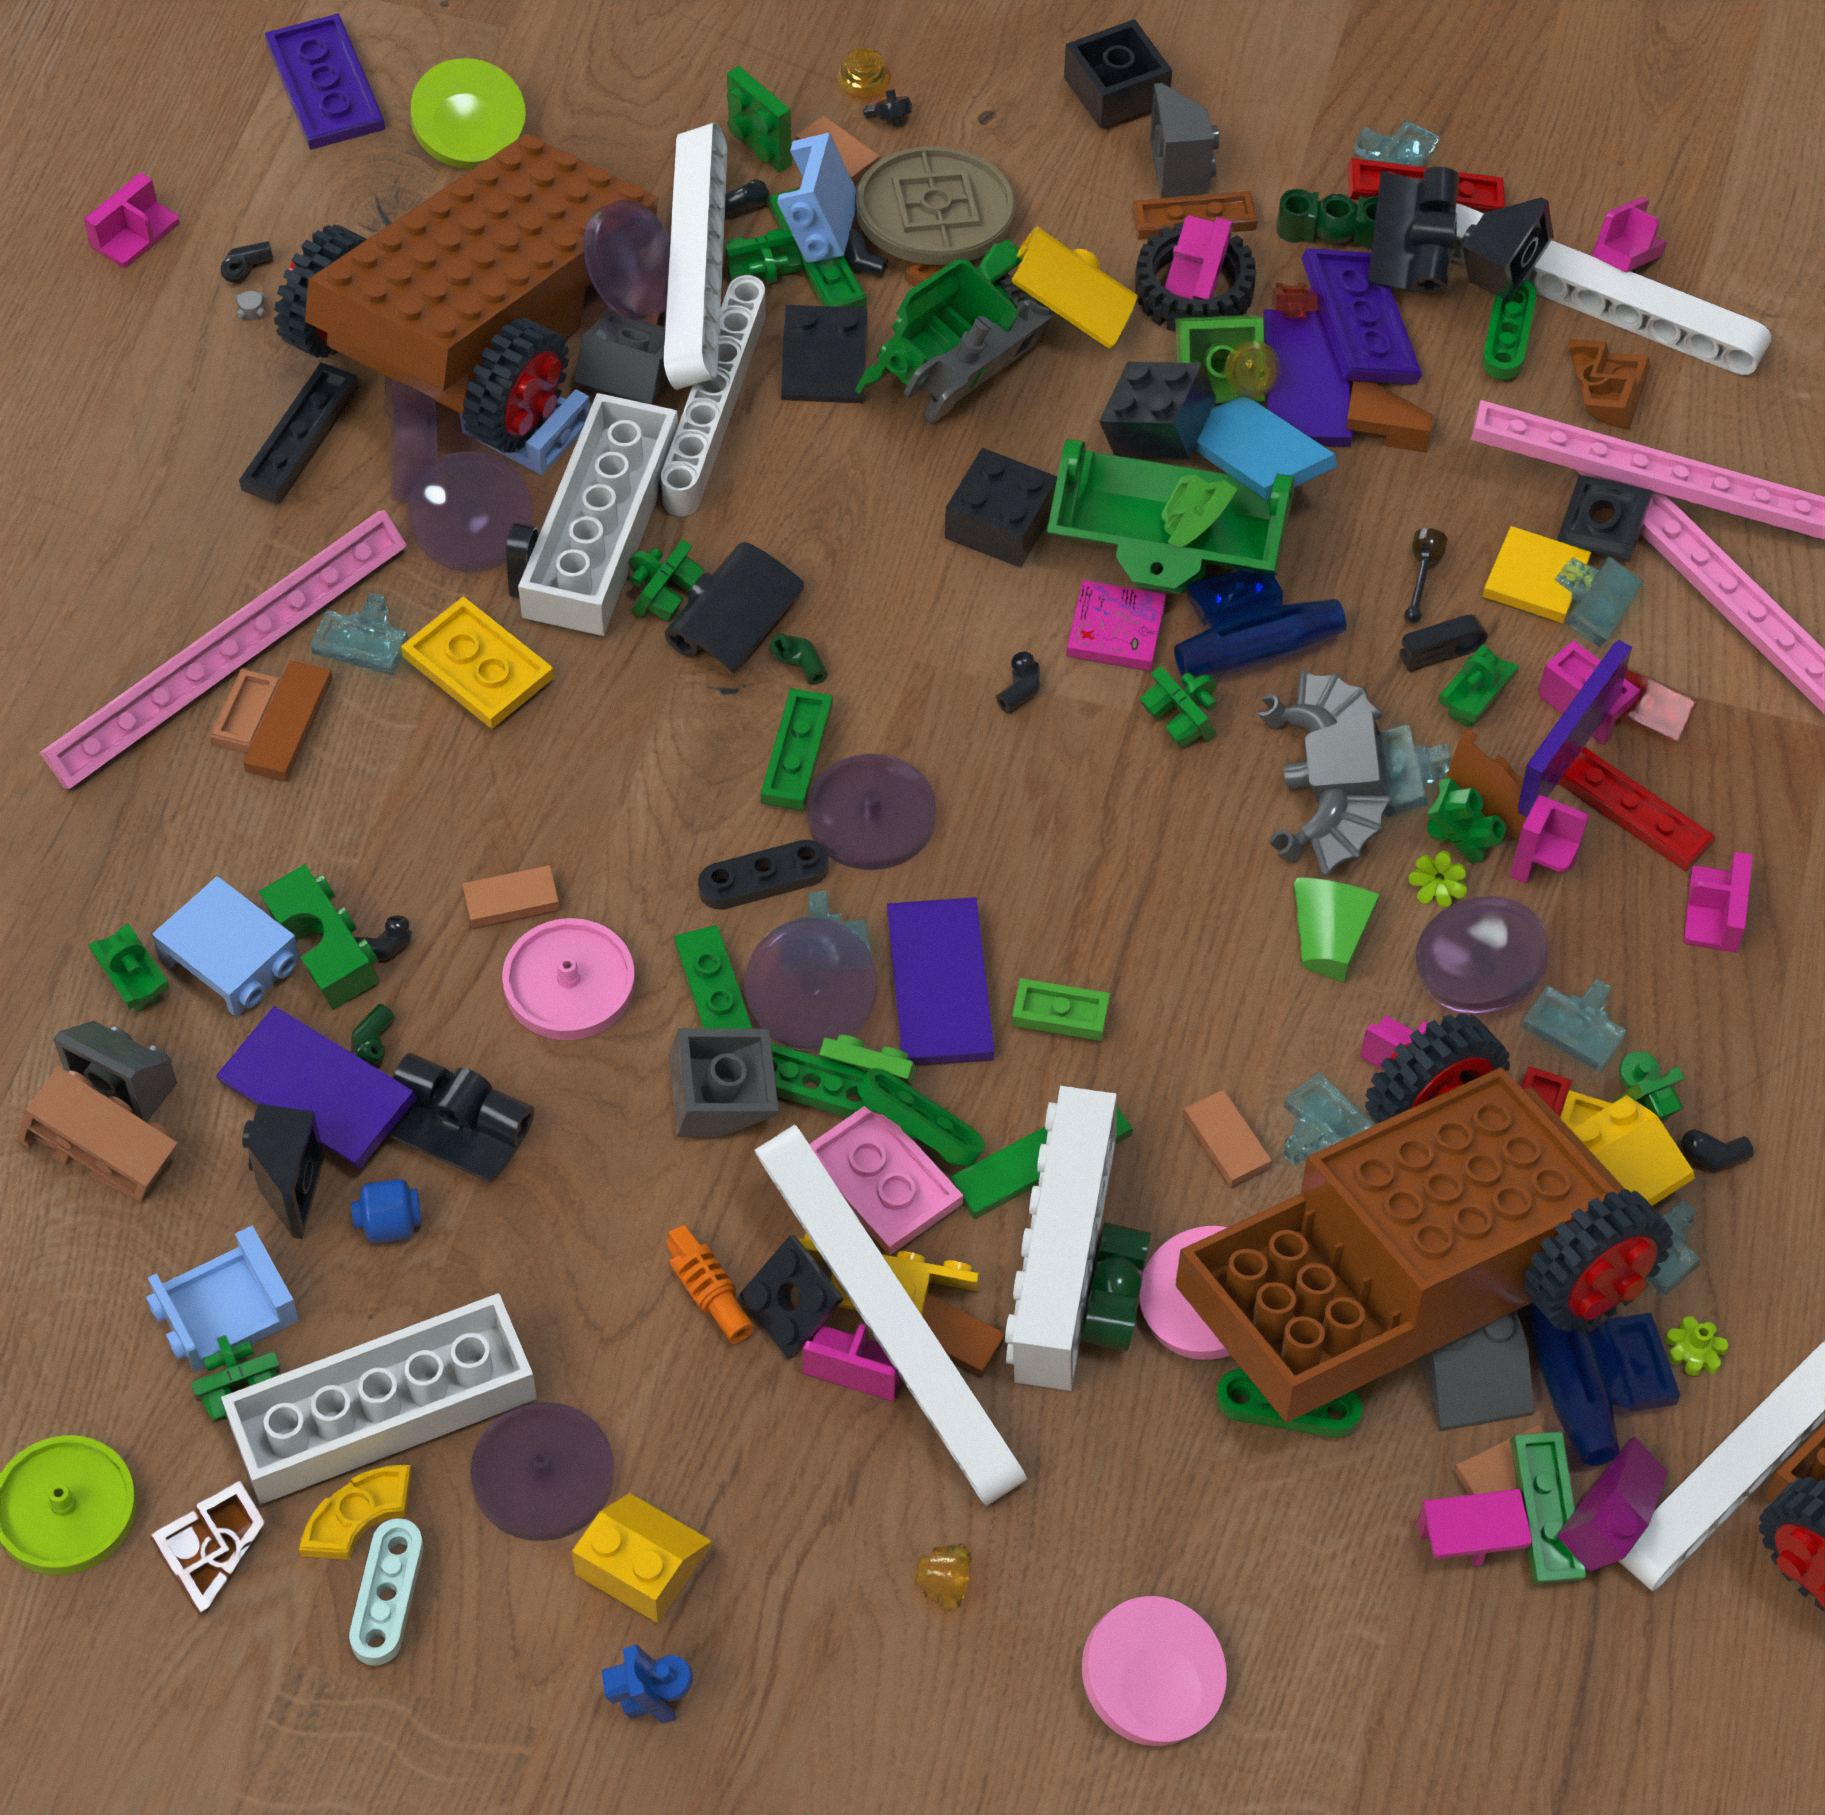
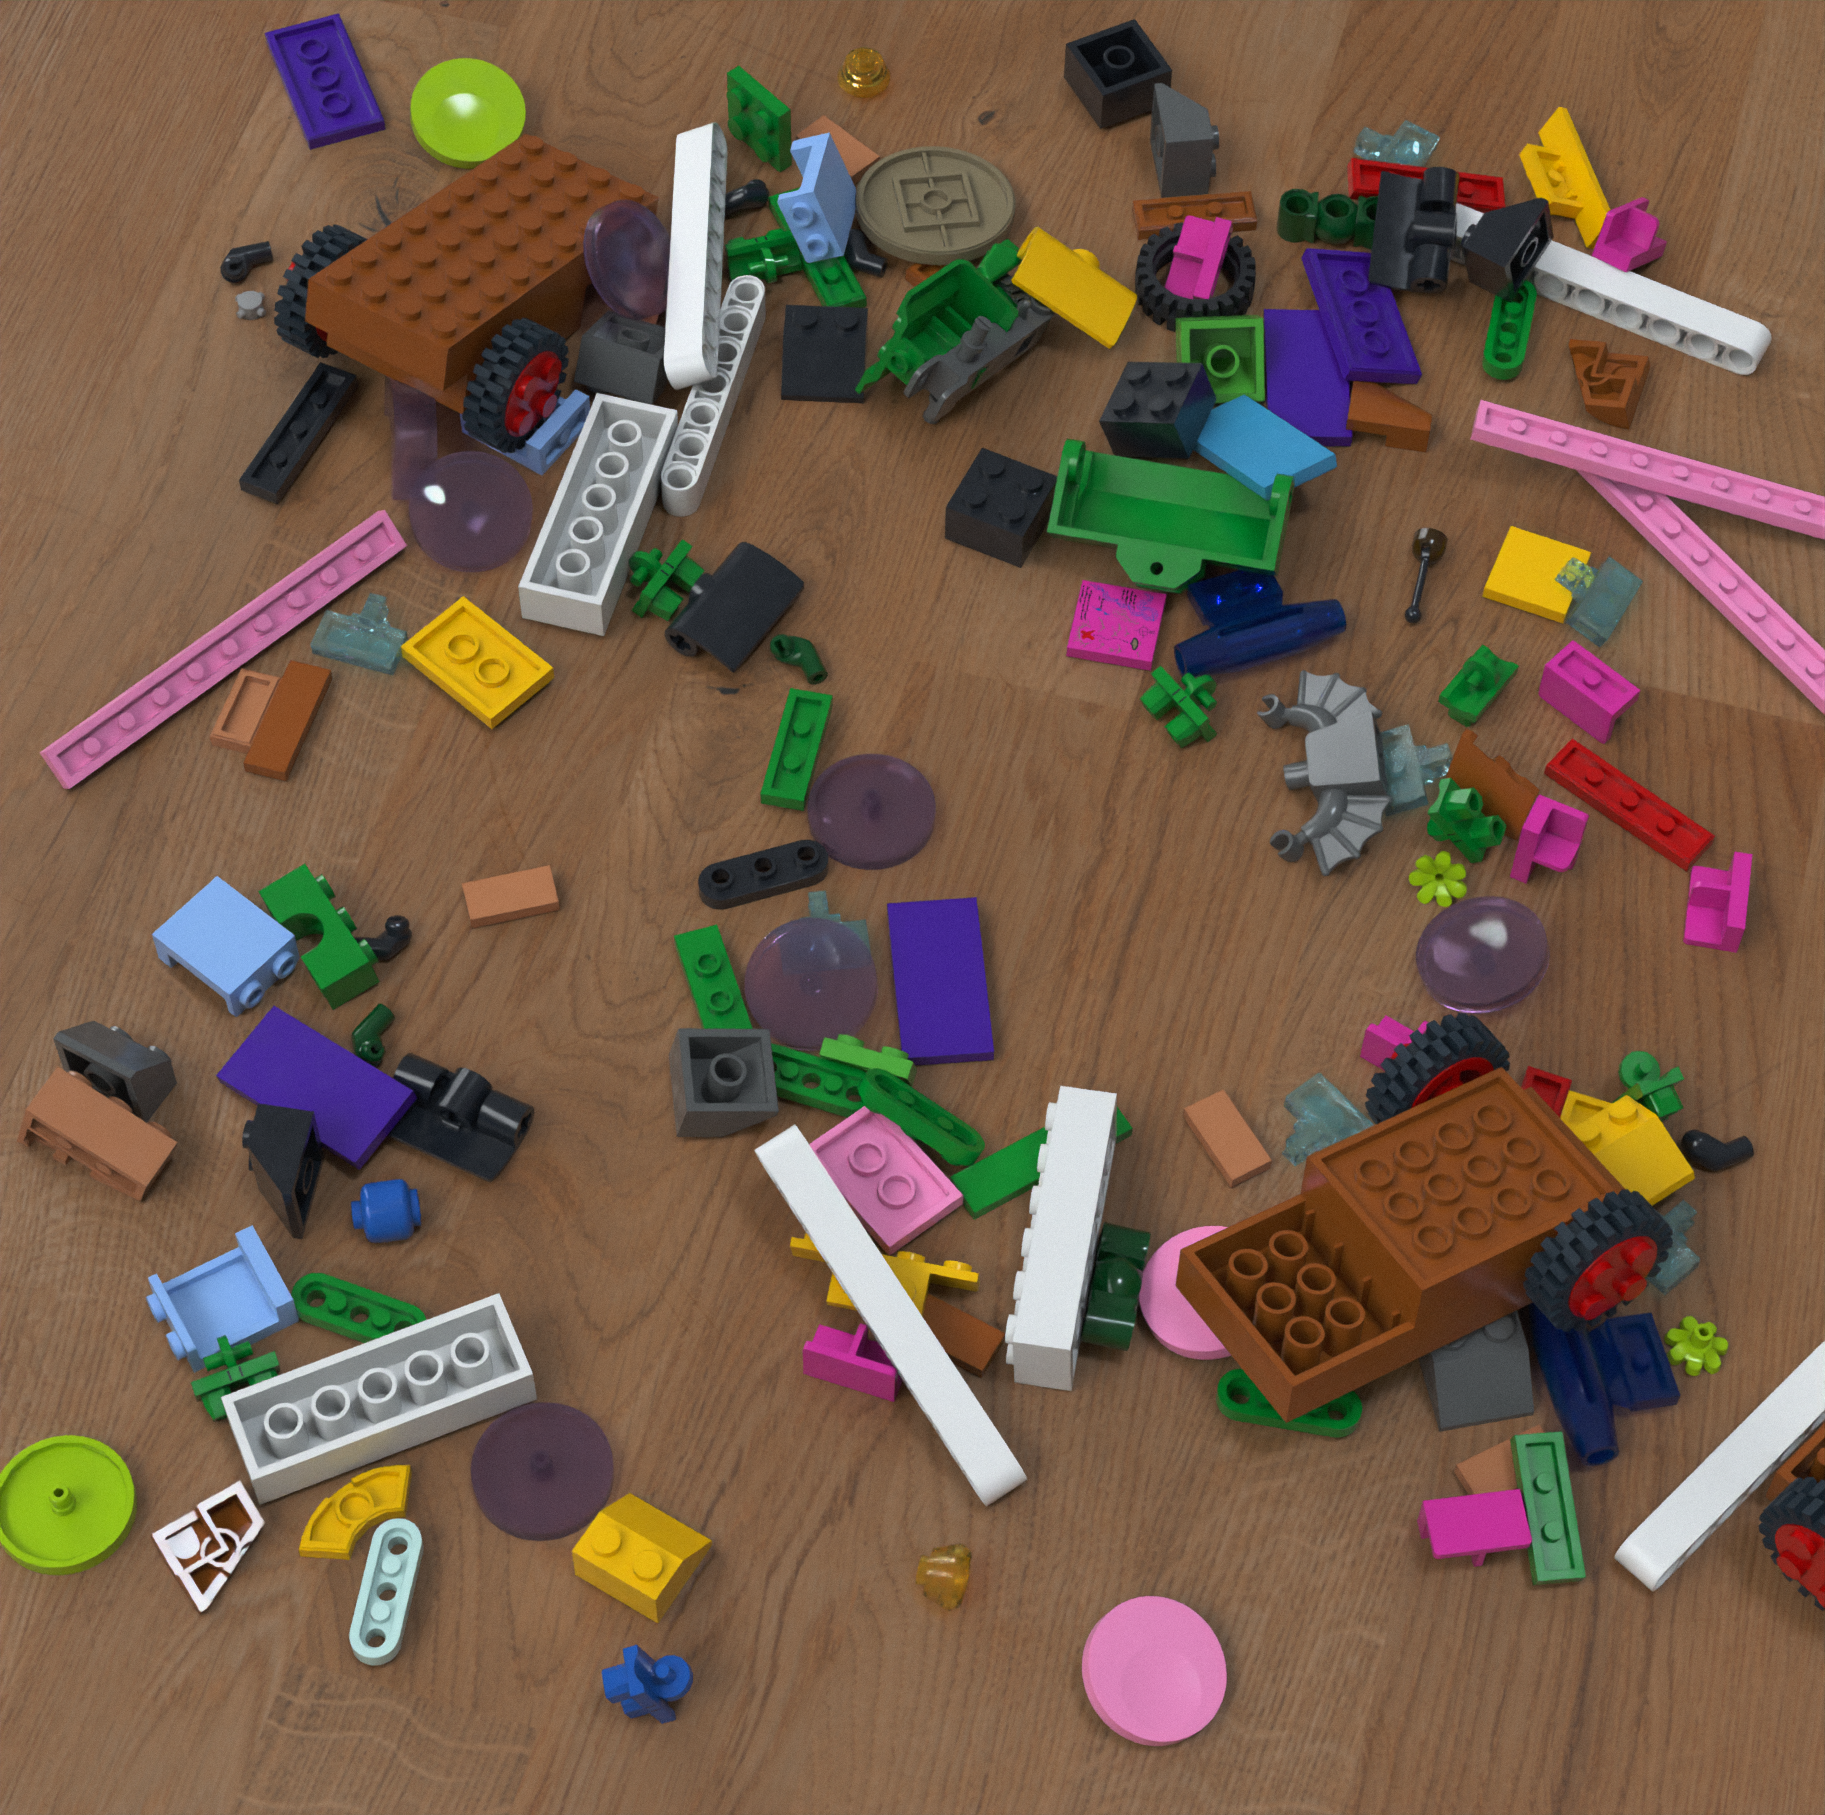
dark pink panel [84,172,180,268] -> none
green hips [88,923,169,1011] -> none
bright pink piece [502,918,635,1040] -> none
black piece [506,522,539,599] -> none
orange hinge [667,1225,754,1344] -> none
black piece [739,1235,844,1358] -> none
black piece [863,89,912,126] -> none
black arm [996,651,1040,713] -> none
bright green plate [1012,978,1110,1041] -> none
bright green slope [1161,474,1237,548] -> none
clear yellow cone [1225,341,1281,398] -> none
clear red plate [1272,283,1318,318] -> none
bright green slope [1293,878,1380,983] -> none
black piece [1399,614,1488,673] -> none
dark purple tile [1517,640,1632,817] -> none
clear light blue hinge [1522,979,1627,1073] -> none
magenta slope [1556,1436,1668,1572] -> none
black piece [1557,475,1653,562] -> none
clear red plate [1622,667,1699,741] -> none
none -> green plate [291,1273,426,1343]
none -> yellow bracket [1519,107,1610,249]

